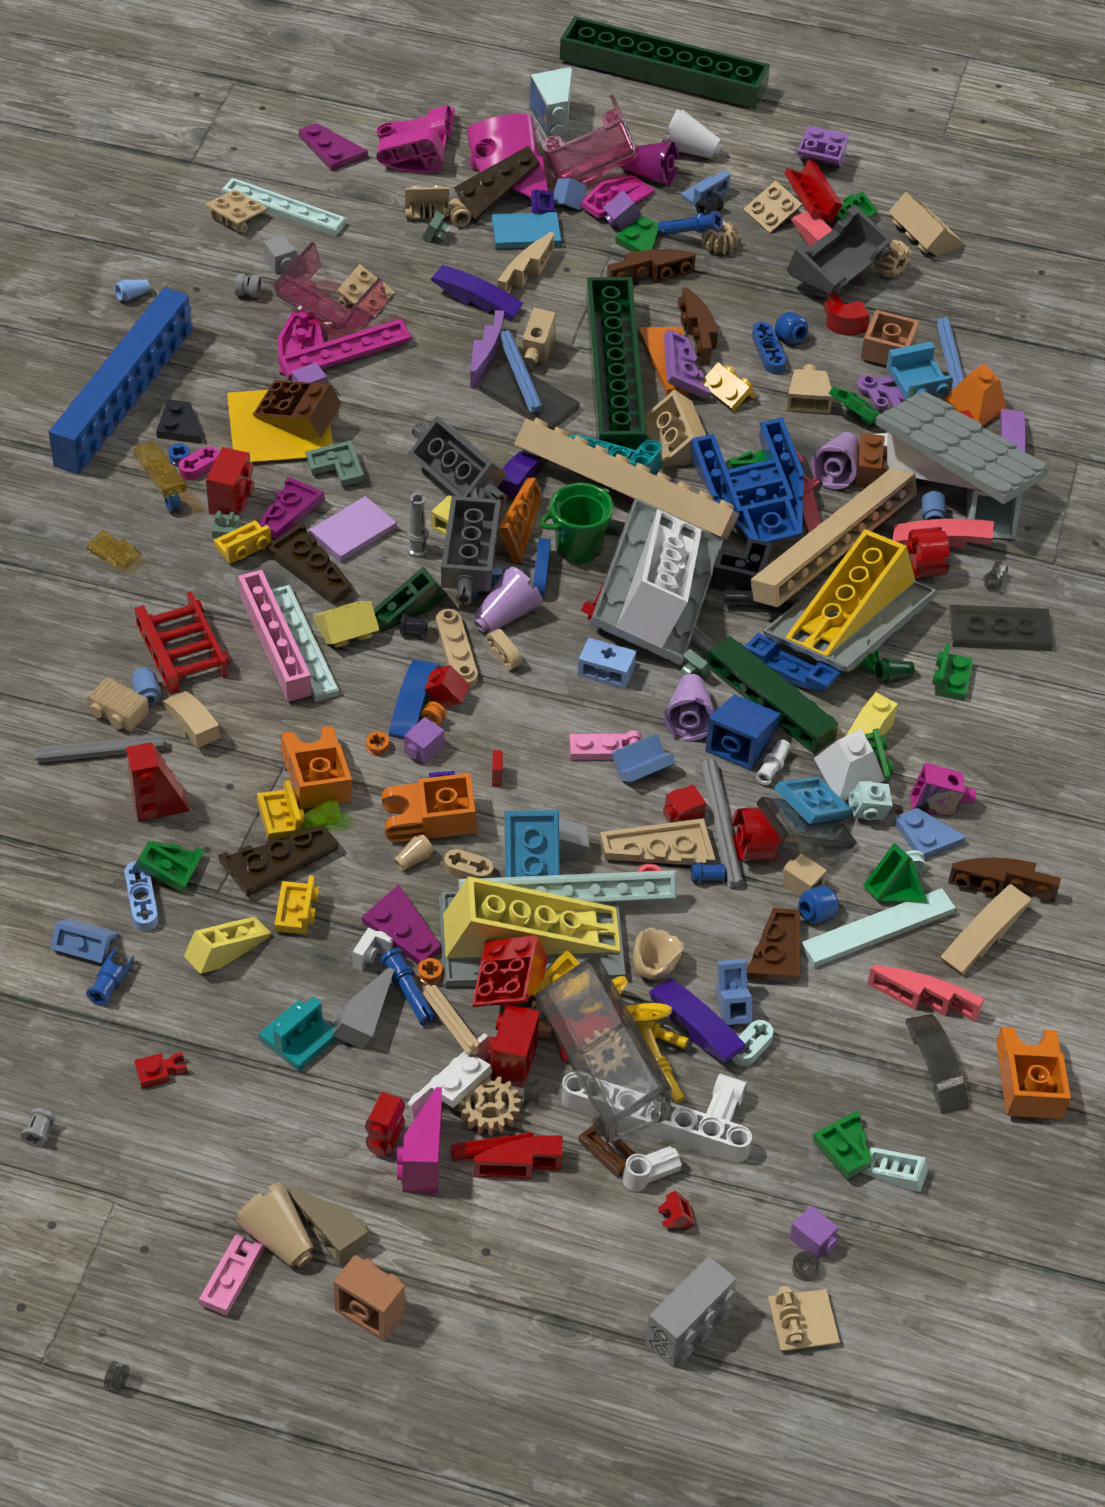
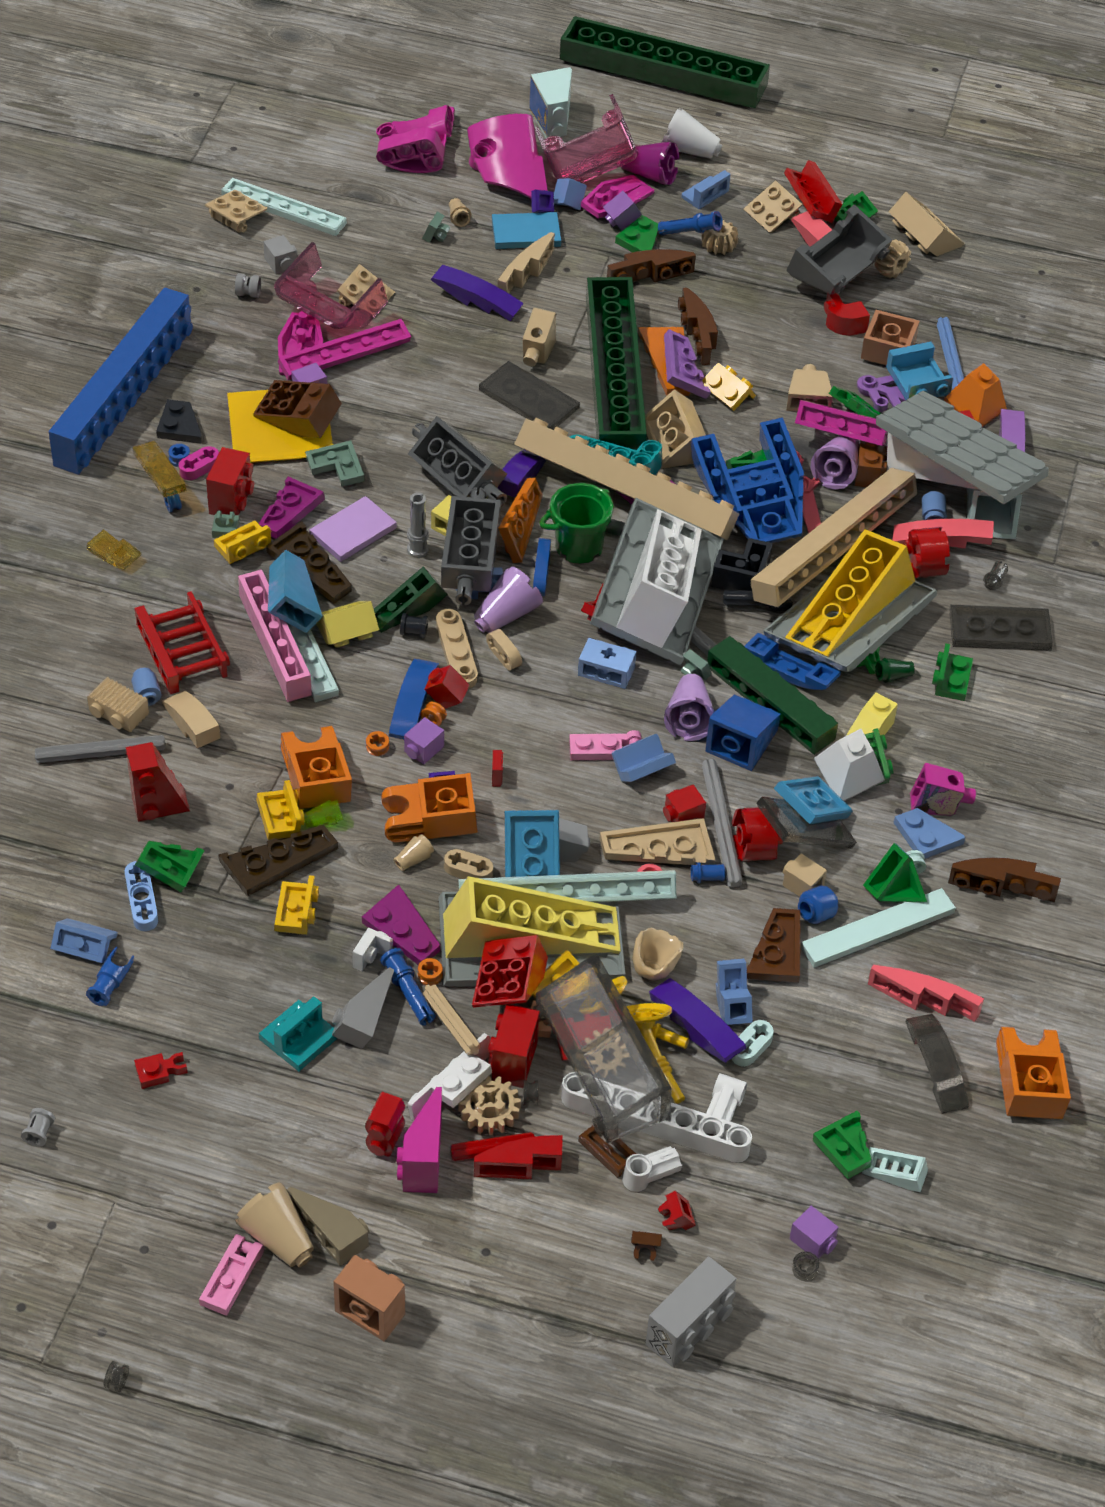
light blue cone [114,279,150,302] -> none
light yellow slope [184,916,271,974] -> none
magenta wing [298,123,368,171] -> none
tan hinge [405,185,449,220] -> none
dark brown wing [453,146,540,224] -> none
medium lavender slope [470,310,504,388] -> none
medium blue axle [500,330,542,414] -> none
black bush [695,192,724,215] -> none
blue beam [752,322,786,374] -> none
white pin [756,740,792,785] -> none
tan hinge [768,1286,840,1352] -> none
blue head [775,312,808,345] -> none
medium lavender slope [797,126,849,167] -> none
light aqua brick [849,781,893,820] -> none
tan slope [941,884,1032,975] -> none
none -> dark azure slope [268,550,323,633]
none -> reddish brown tile [631,1230,662,1261]
none -> dark pink fence [795,400,888,446]

